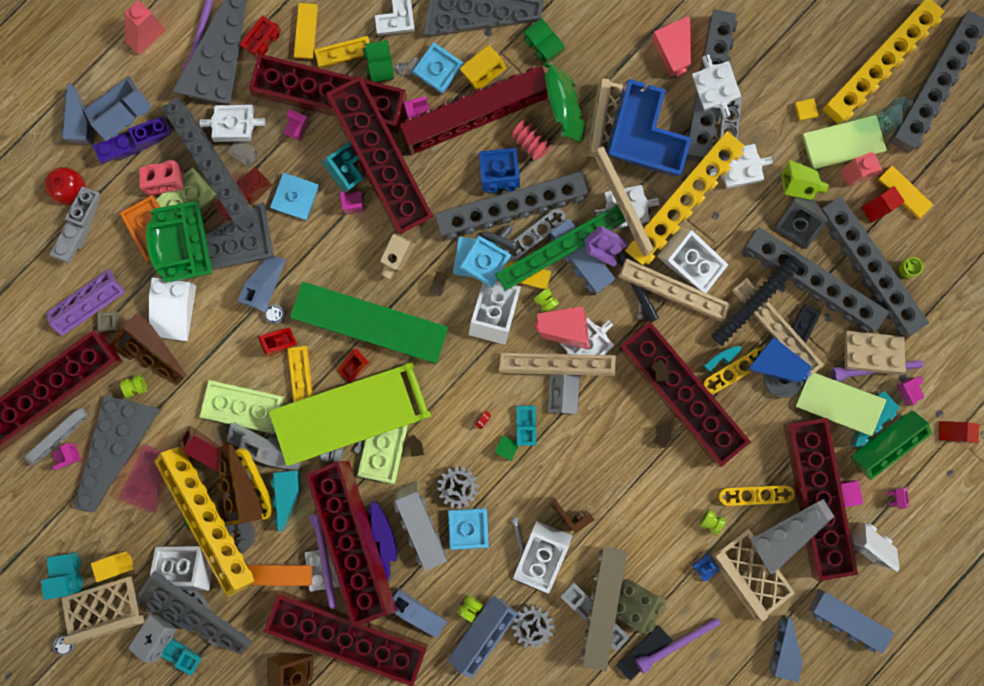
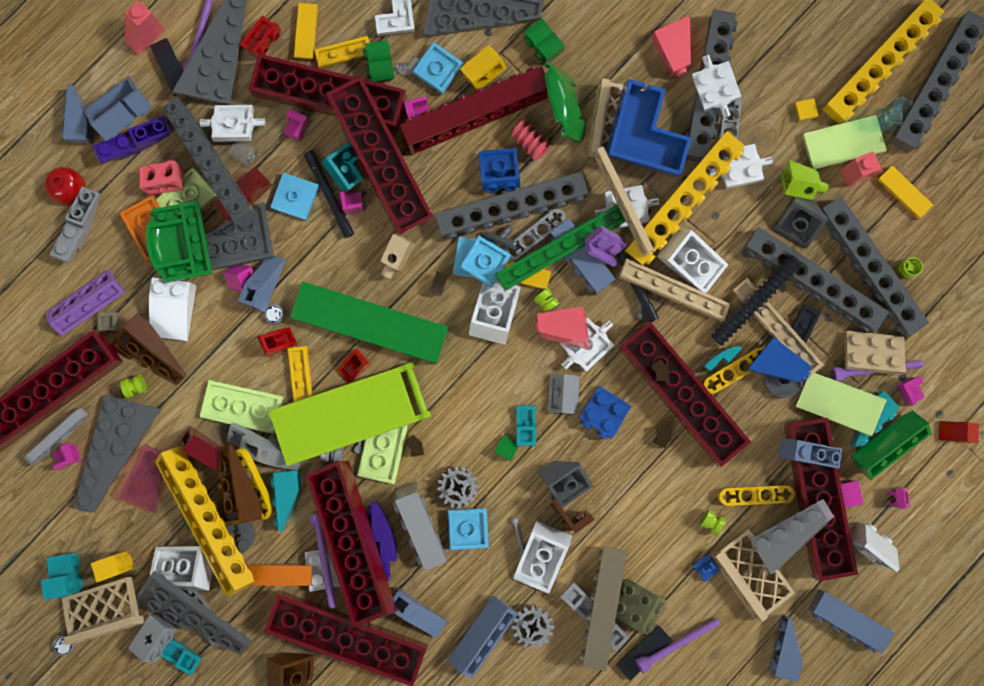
lime wheel [456,594,483,622] -> none
red tile [474,410,491,429] -> none
tan tile [499,353,616,376] -> none
red slope [860,186,905,223] -> none
none -> black tile [150,38,183,96]
none -> dark pink panel [223,265,253,292]
none -> black piece [304,150,355,239]
none -> dark grey slope [538,461,594,507]
none -> blue plate [579,386,632,440]
none -> sand blue slope [778,438,842,468]

